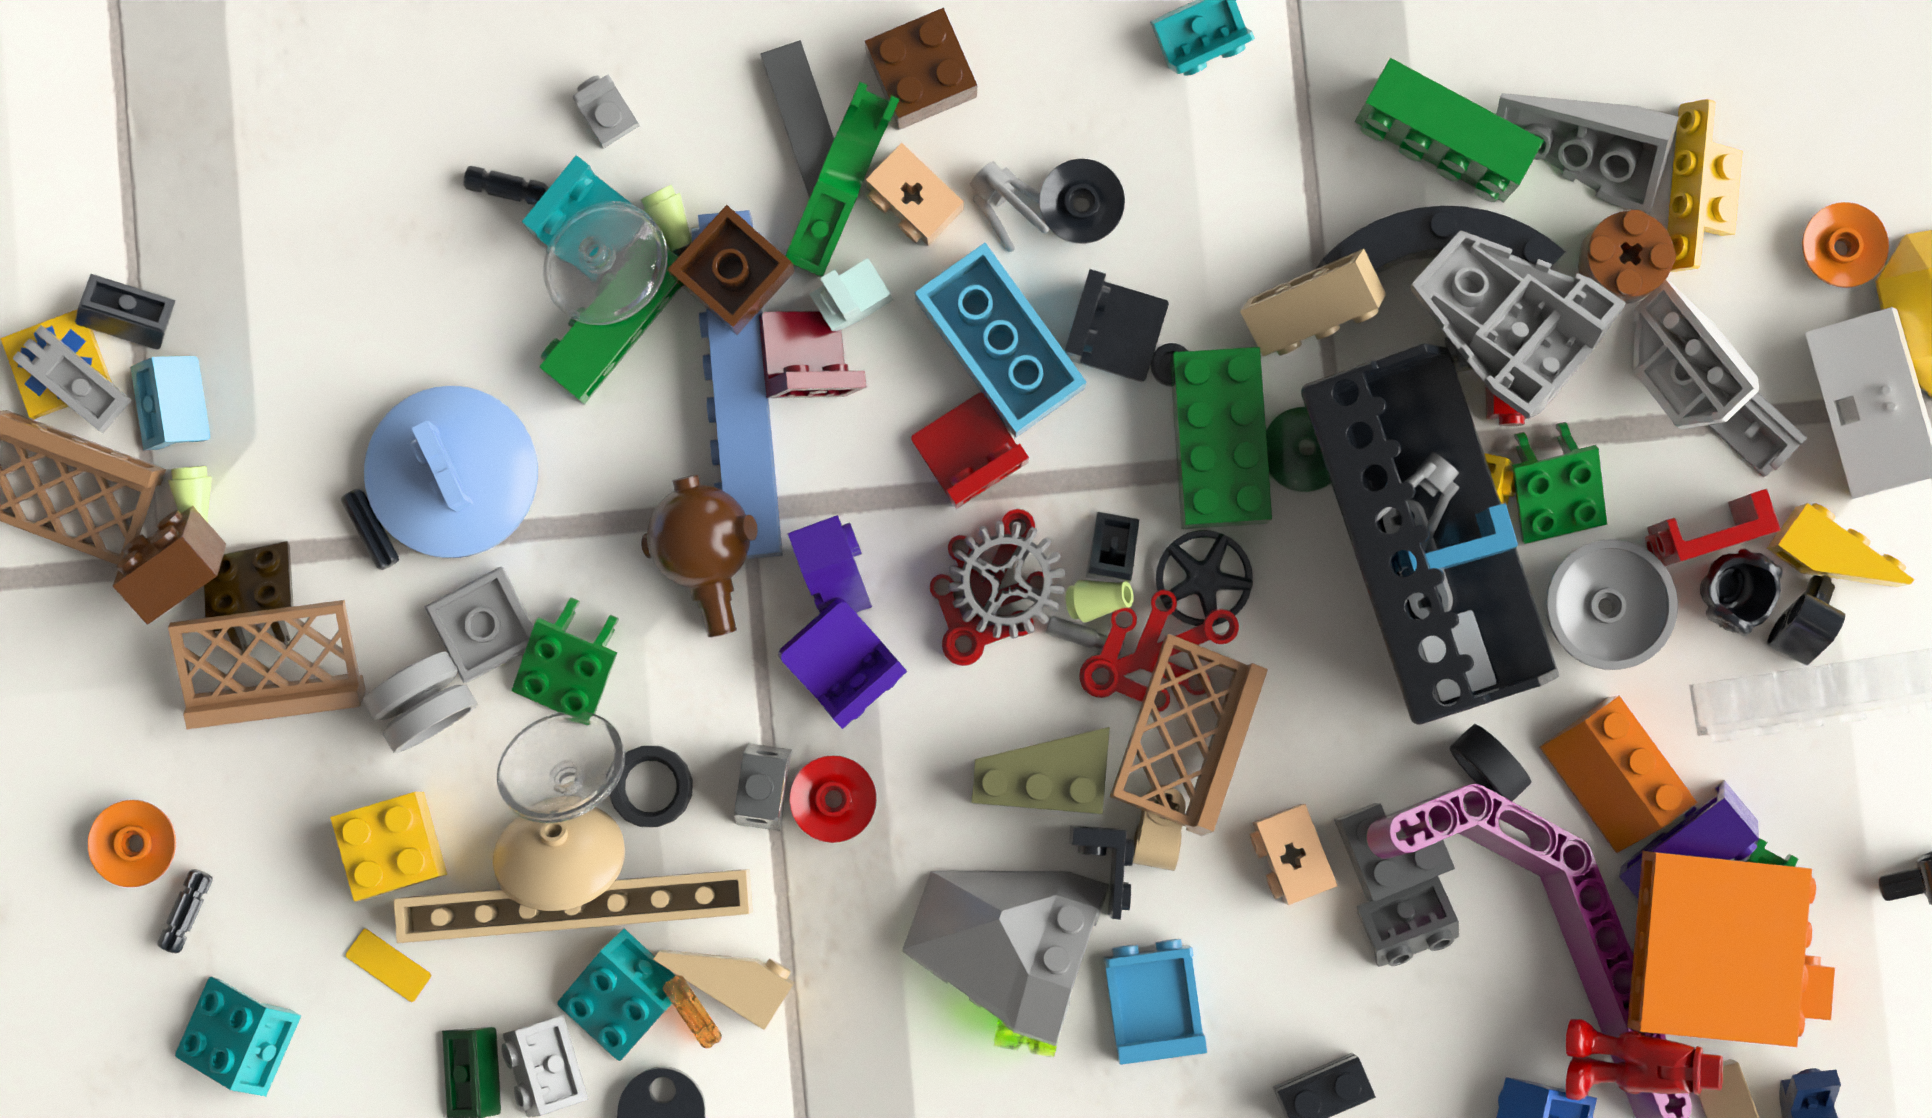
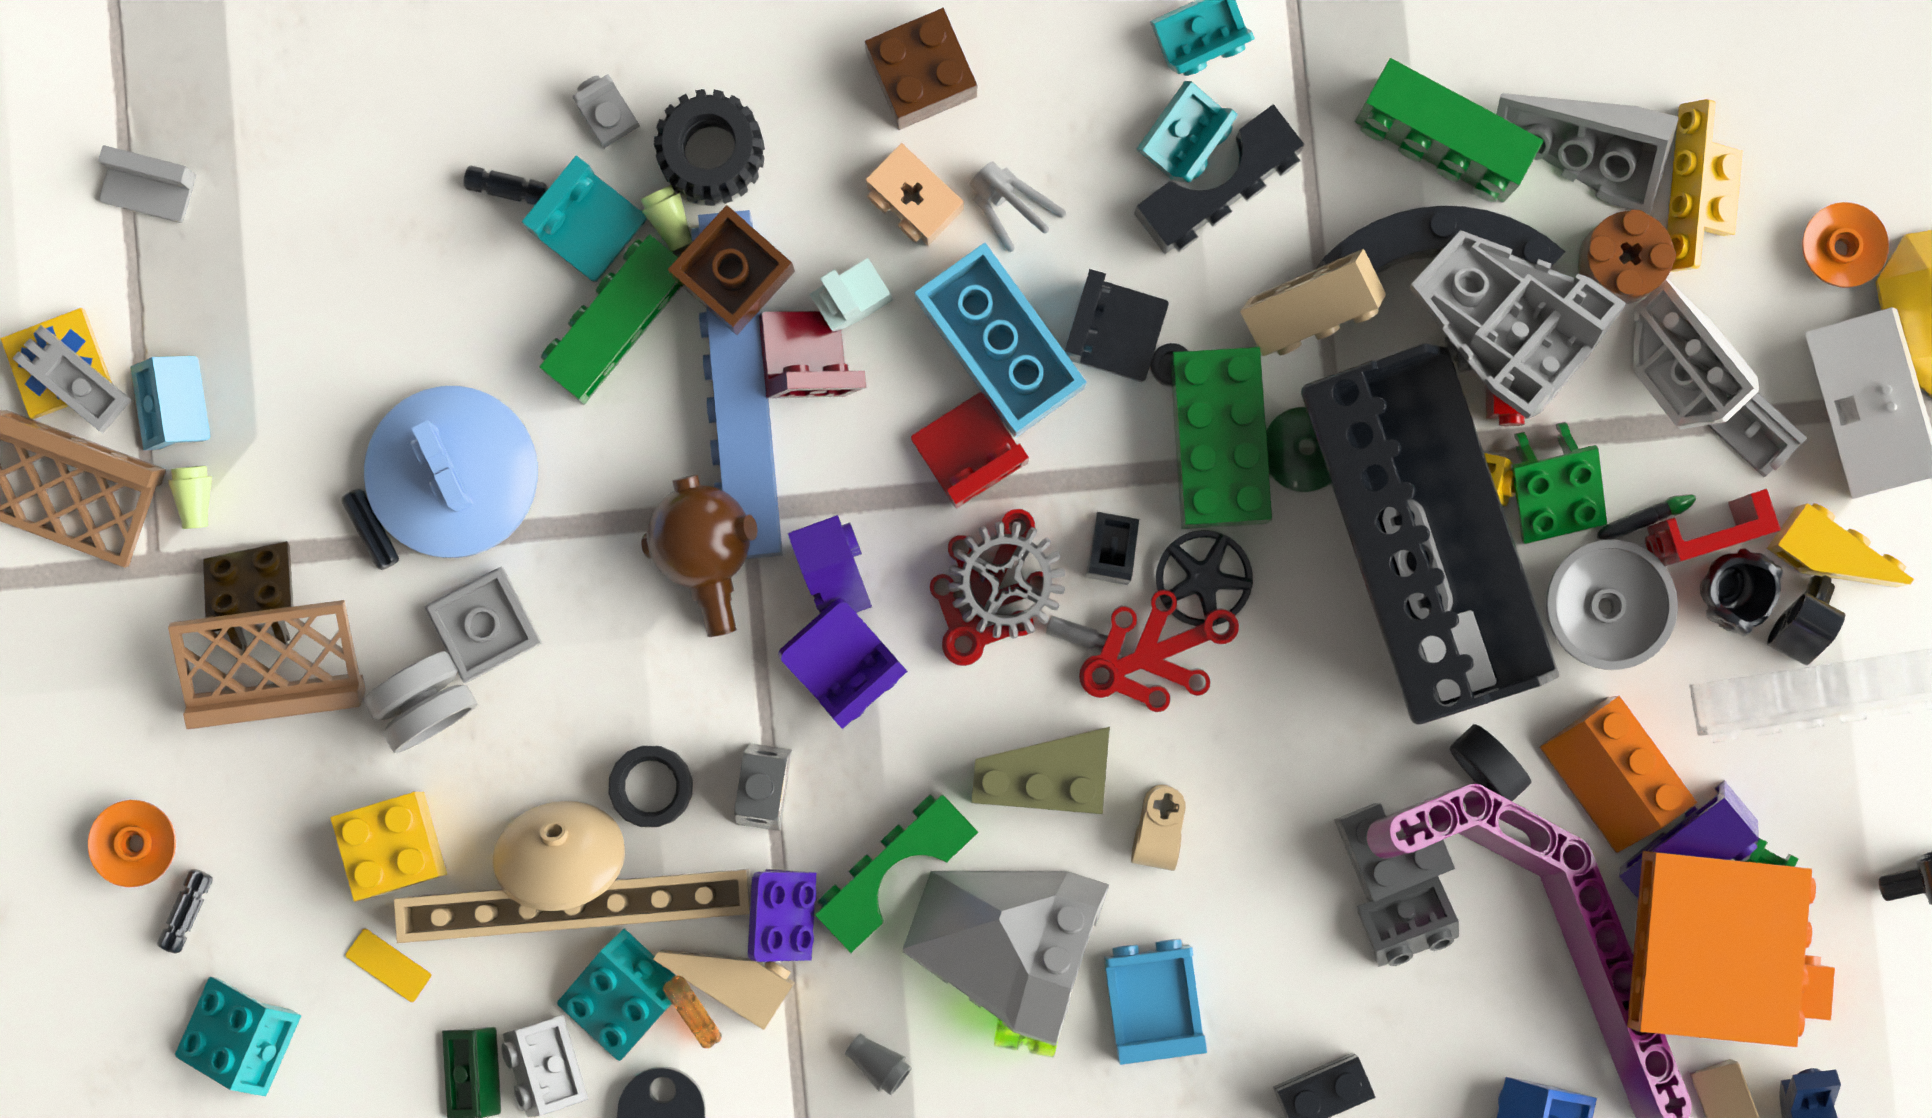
black slope [75,274,176,350] -> none
reddish brown brick [112,505,226,625] -> none
clear dish [497,712,625,823] -> none
green plate [511,597,619,726] -> none
clear dish [543,201,668,325] -> none
dark grey tile [760,40,834,198] -> none
green piece [785,81,899,277] -> none
red dish [790,755,877,843] -> none
black dish [1039,159,1125,244] -> none
yellowish green cone [1065,580,1133,622] -> none
black bracket [1069,825,1134,920] -> none
medium nougat fence [1109,633,1268,836] -> none
light nougat brick [1249,804,1338,905] -> none
light grey plant [1377,451,1459,551] -> none
dark azure panel [1392,503,1518,577] -> none
red piece [1565,1019,1723,1100] -> none
none -> light grey panel [98,145,197,223]
none -> black tyre [654,89,765,206]
none -> dark purple bracket [748,869,816,962]
none -> green arch [815,794,979,953]
none -> dark grey cone [845,1033,912,1095]
none -> black arch [1134,104,1305,254]
none -> teal bracket [1136,81,1238,183]
none -> black piece [1597,494,1696,540]

